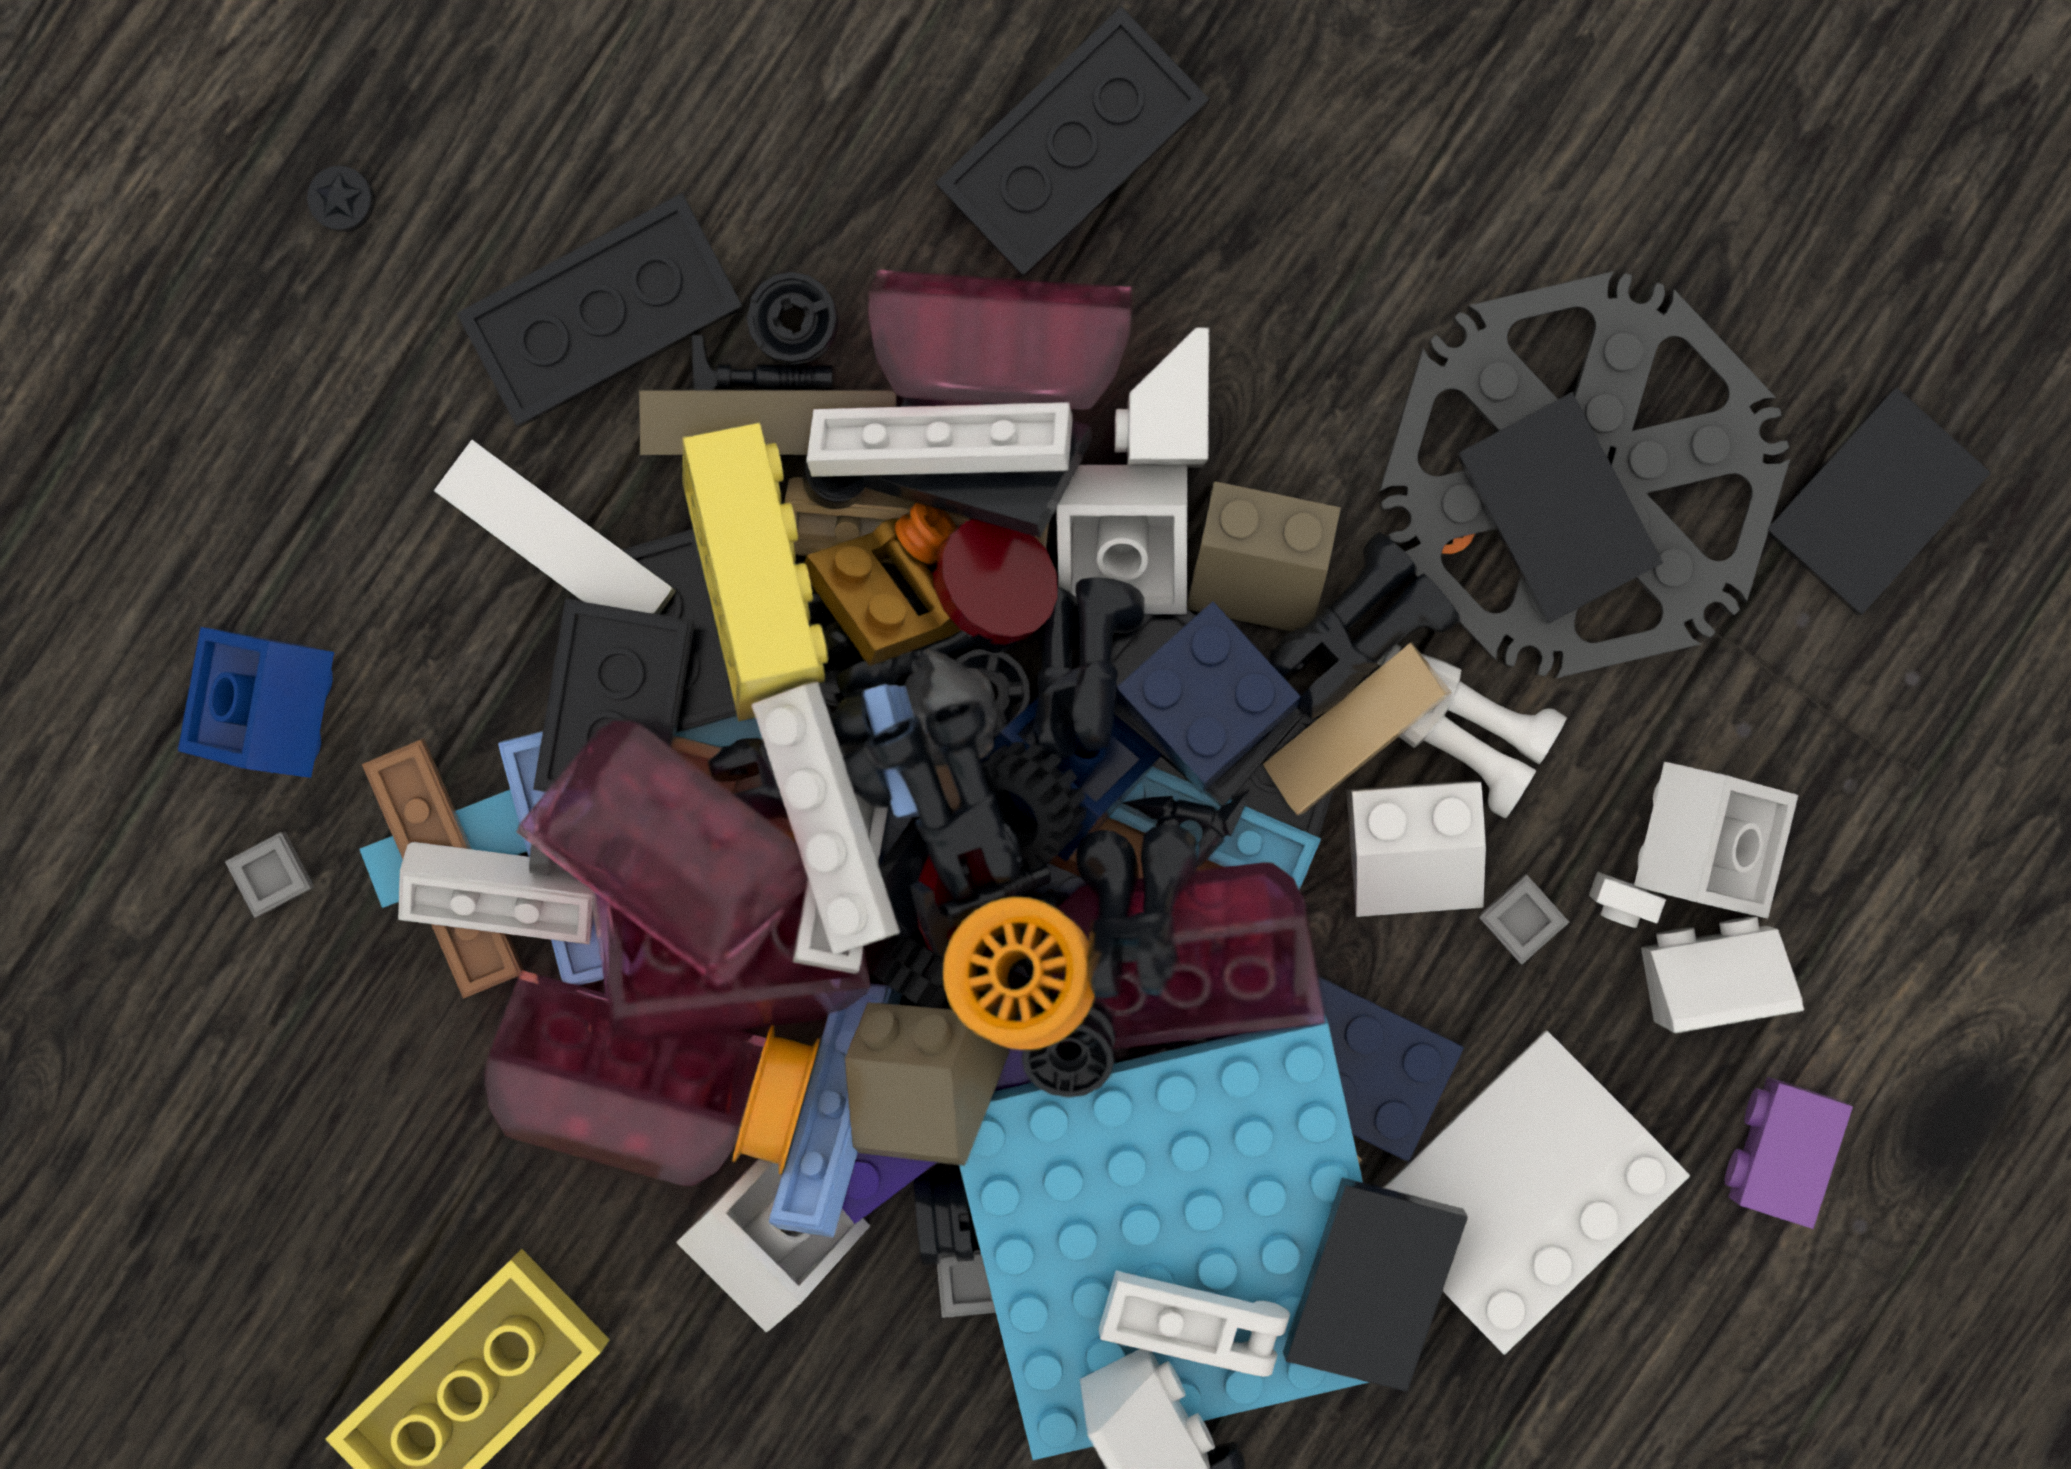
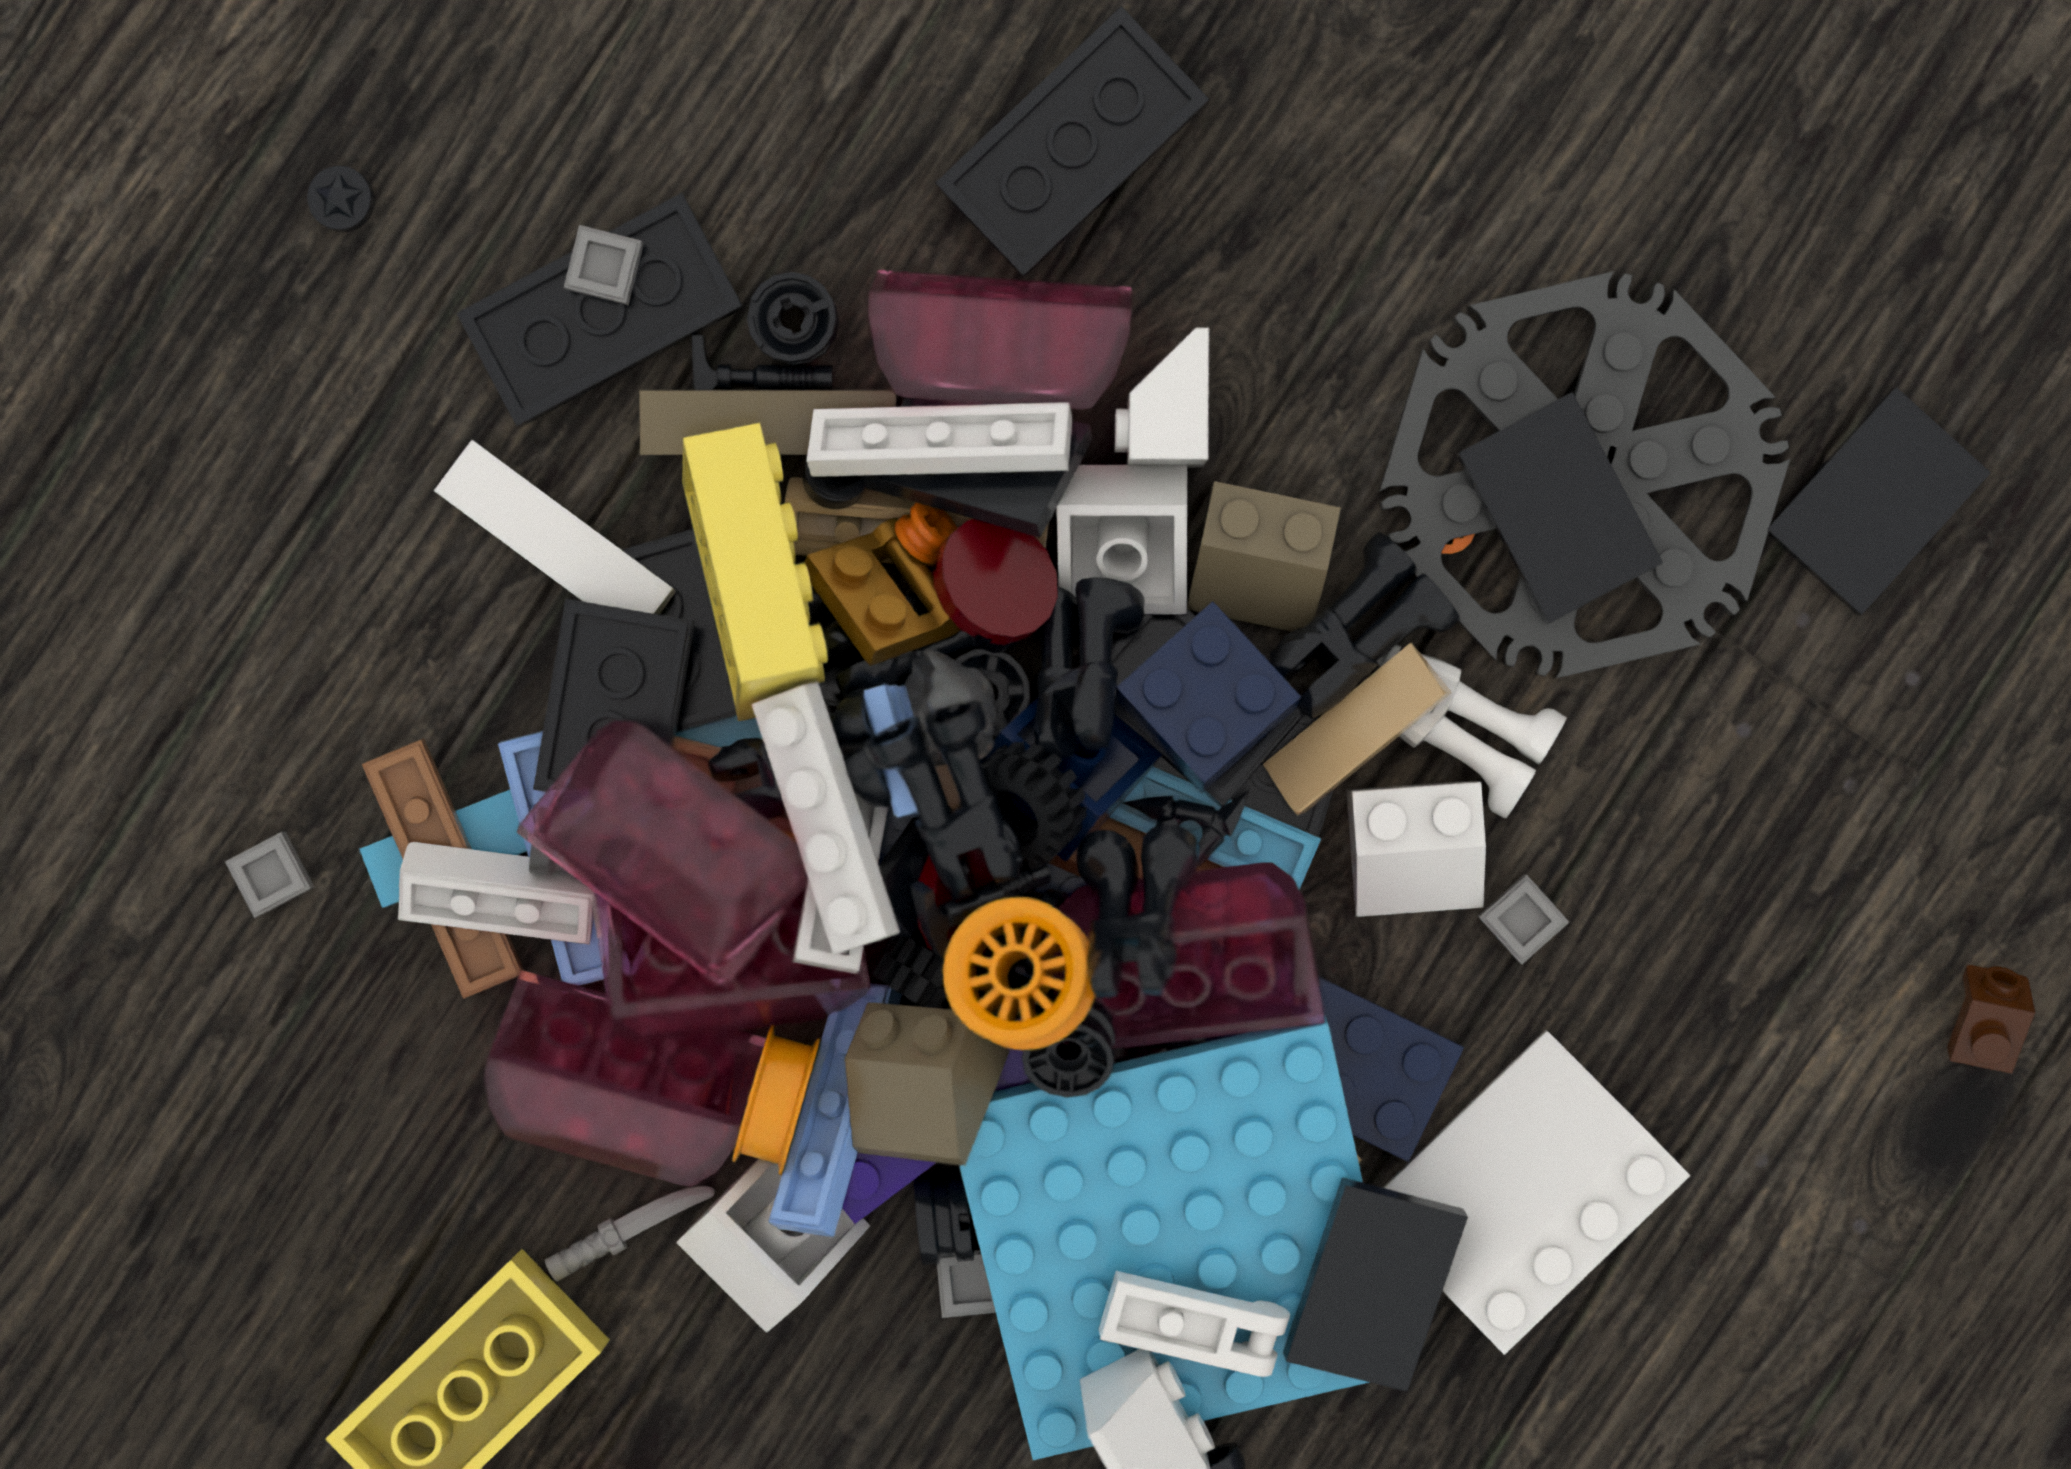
blue slope [178,627,334,778] -> none
white plate [1589,872,1666,928] -> none
white slope [1634,762,1798,918] -> none
white slope [1641,917,1804,1033] -> none
medium lavender brick [1725,1077,1853,1229] -> none
none -> light grey piece [545,1186,715,1282]
none -> light grey tile [564,225,644,306]
none -> reddish brown bracket [1947,965,2035,1074]

